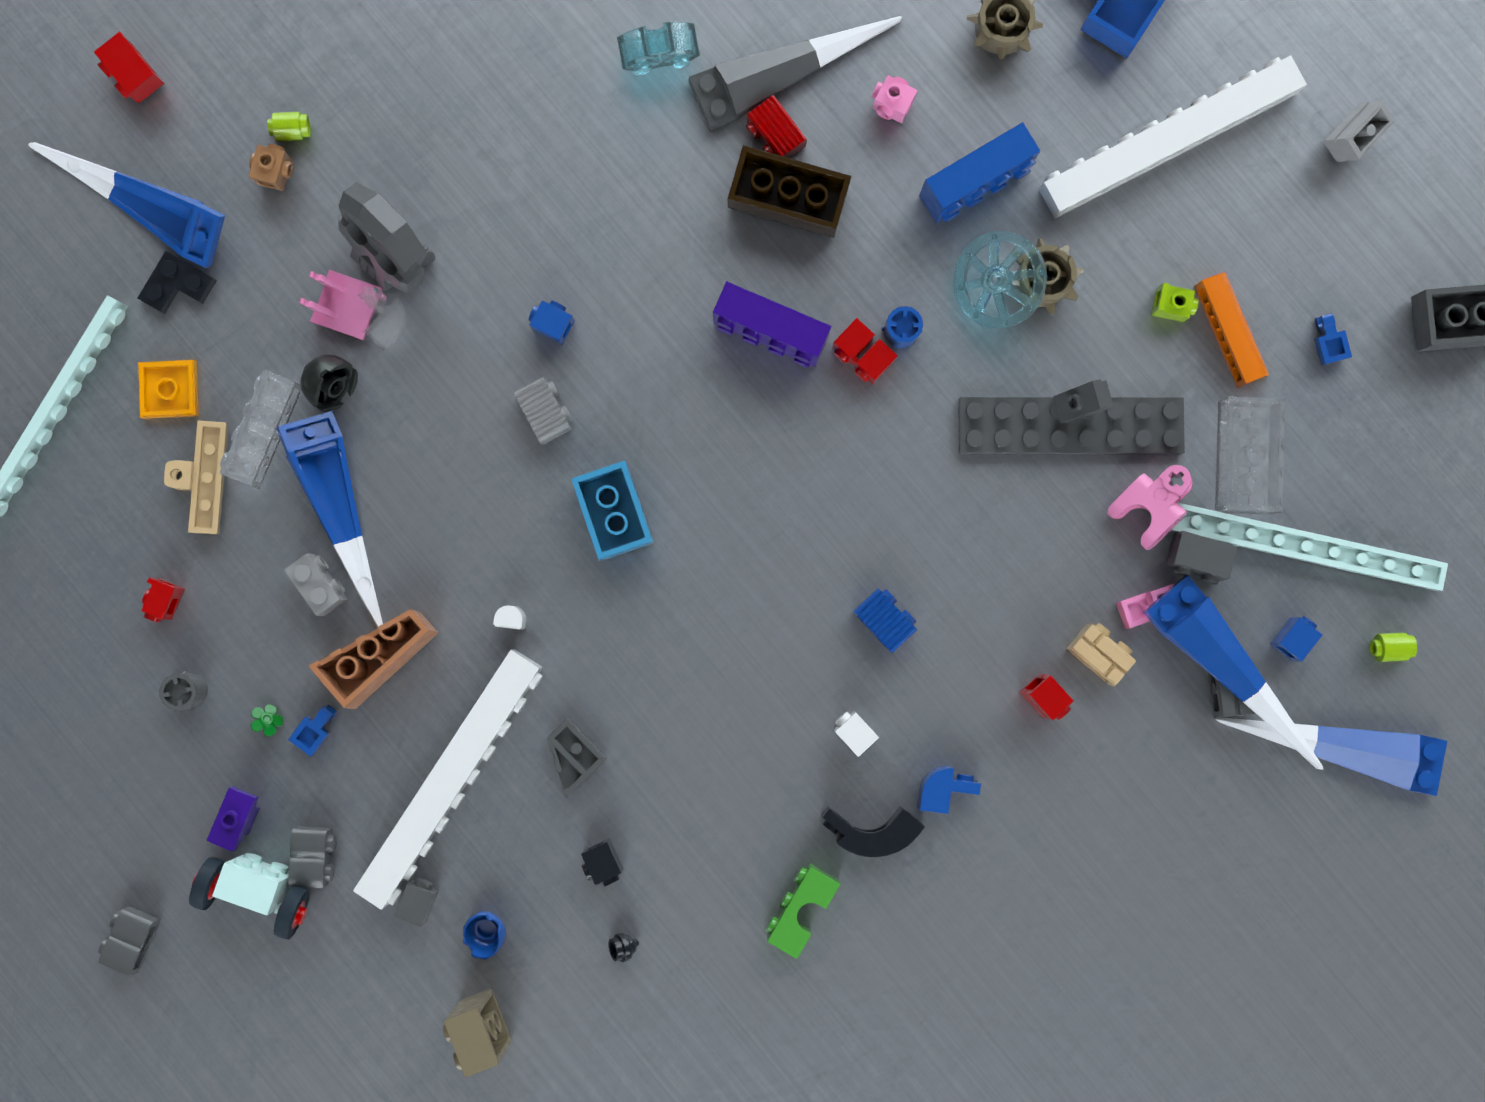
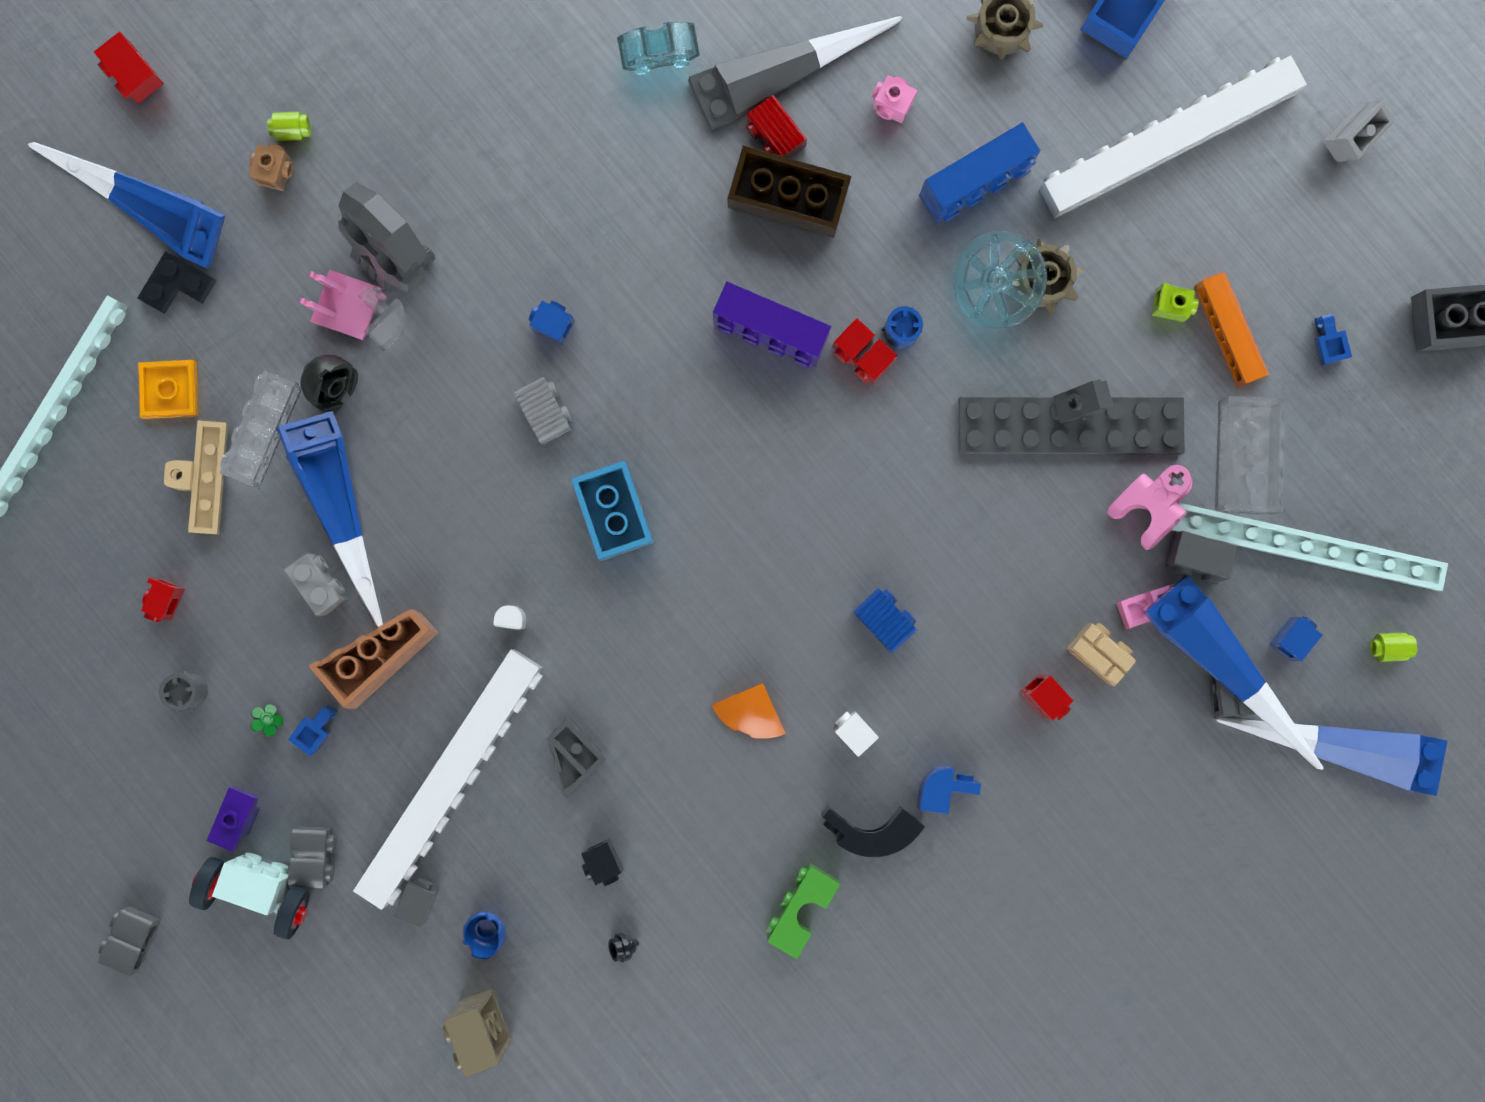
none -> orange brick [712,682,786,739]

